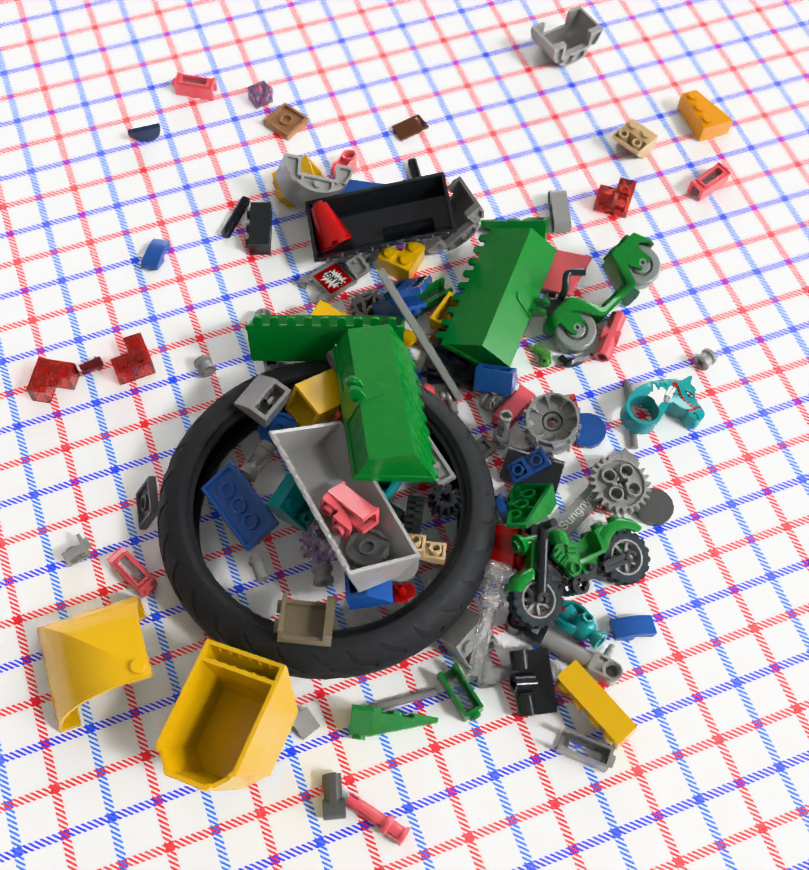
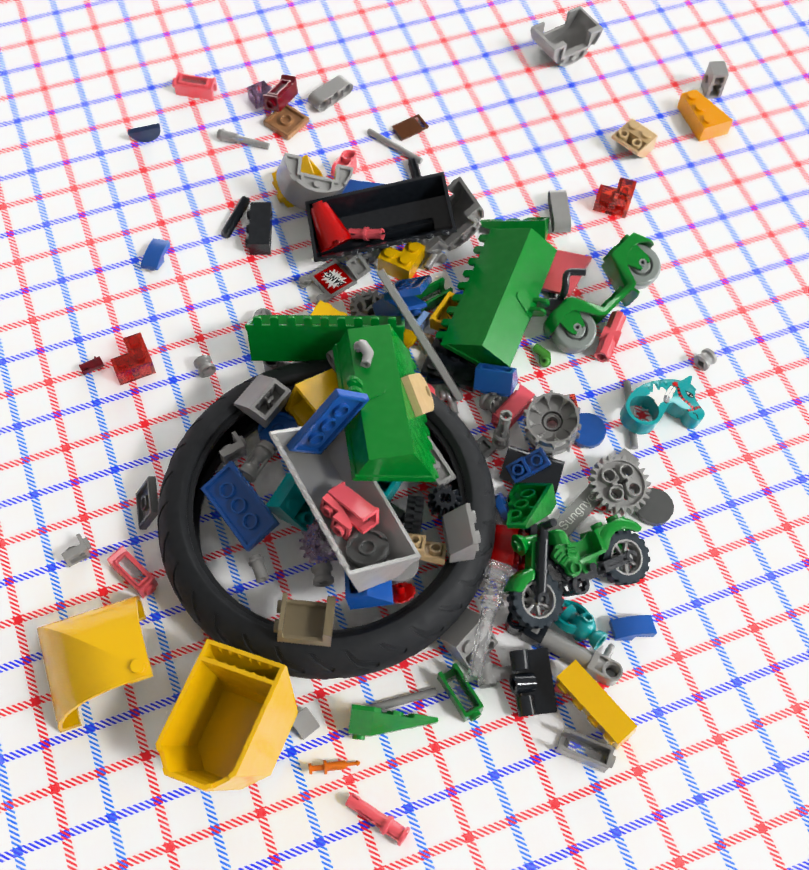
clear red brick [26,357,80,404] -> none
dark grey piece [322,772,346,821] -> none
black bar [558,353,593,368] -> none
coral window [687,162,731,202] -> none
none -> light grey pin [217,128,270,150]
none -> light grey bracket [219,431,247,465]
none -> dark red window [263,74,298,112]
none -> blue tile [286,388,370,455]
none -> light grey beam [308,74,354,112]
none -> orange piece [308,760,360,775]
none -> coral pin [348,227,385,241]
none -> light grey arm [354,339,374,368]
none -> light grey bar [367,128,424,164]
none -> tan tile [401,373,434,417]
none -> light blue tile [416,310,430,330]
none -> light grey arm [423,251,447,271]
none -> light grey slope [442,503,481,563]
none -> light grey brick [701,60,729,99]

